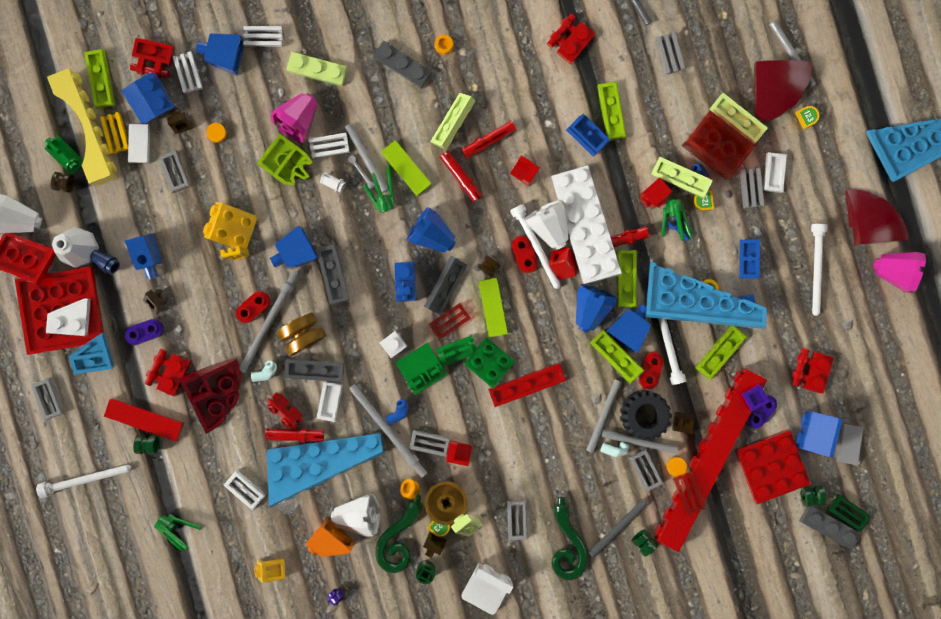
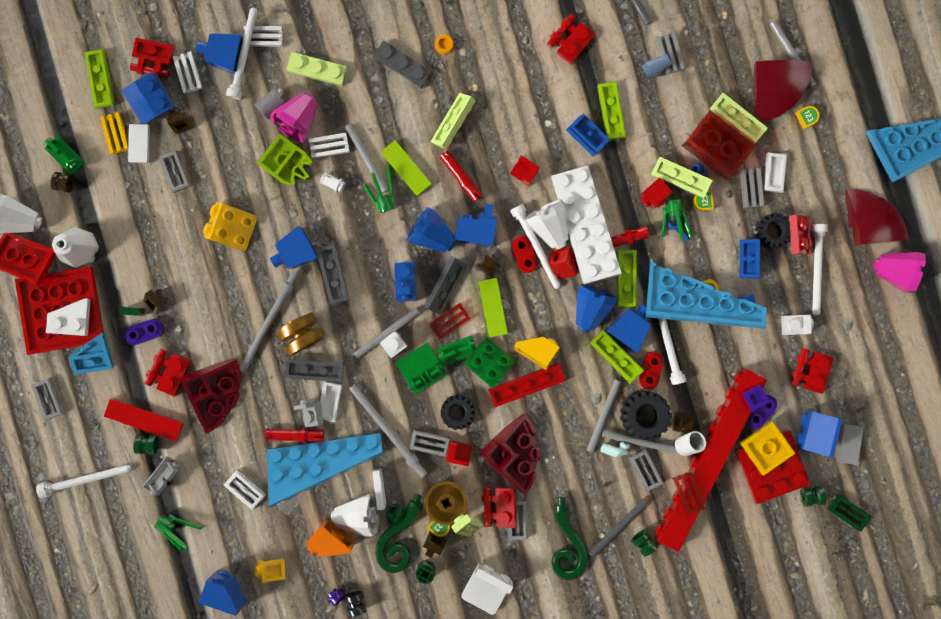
light yellow arch [47,68,117,187] -> none
dark blue cone [90,250,120,274] -> none
blue torso [125,233,162,279] -> none
light orange tile [206,123,227,143] -> none
yellow tile [220,246,250,261] -> none
red plate [236,291,271,323] -> none
light aqua arm [251,361,277,382] -> none
red hinge [267,392,304,429] -> none
light grey hinge [348,155,375,189] -> none
blue arm [386,399,409,425] -> none
light orange tile [400,479,420,499] -> none
red pin [461,120,516,159] -> none
light orange tile [666,456,687,477] -> none
lime tile [694,326,747,380] -> none
dark grey plate [799,506,861,550] -> none
none -> dark green tile [119,307,145,316]
none -> light grey hinge [142,456,182,497]
none -> blue slope [198,570,246,616]
none -> white piece [226,8,258,100]
none -> light grey piece [255,89,285,120]
none -> light grey bracket [293,399,323,427]
none -> black wheel [344,591,367,616]
none -> light grey bar [354,308,420,359]
none -> white tile [372,468,387,510]
none -> dark green tile [386,503,406,524]
none -> black tyre [440,395,475,430]
none -> blue hinge [455,203,497,247]
none -> dark red brick [479,414,540,495]
none -> red plate [481,487,517,528]
none -> yellow slope [514,337,560,371]
none -> sand blue cone [642,54,672,79]
none -> white piece [675,431,706,456]
none -> yellow tile [740,421,795,475]
none -> black tyre [755,213,791,249]
none -> white bracket [781,315,814,335]
none -> red plate [789,215,813,255]

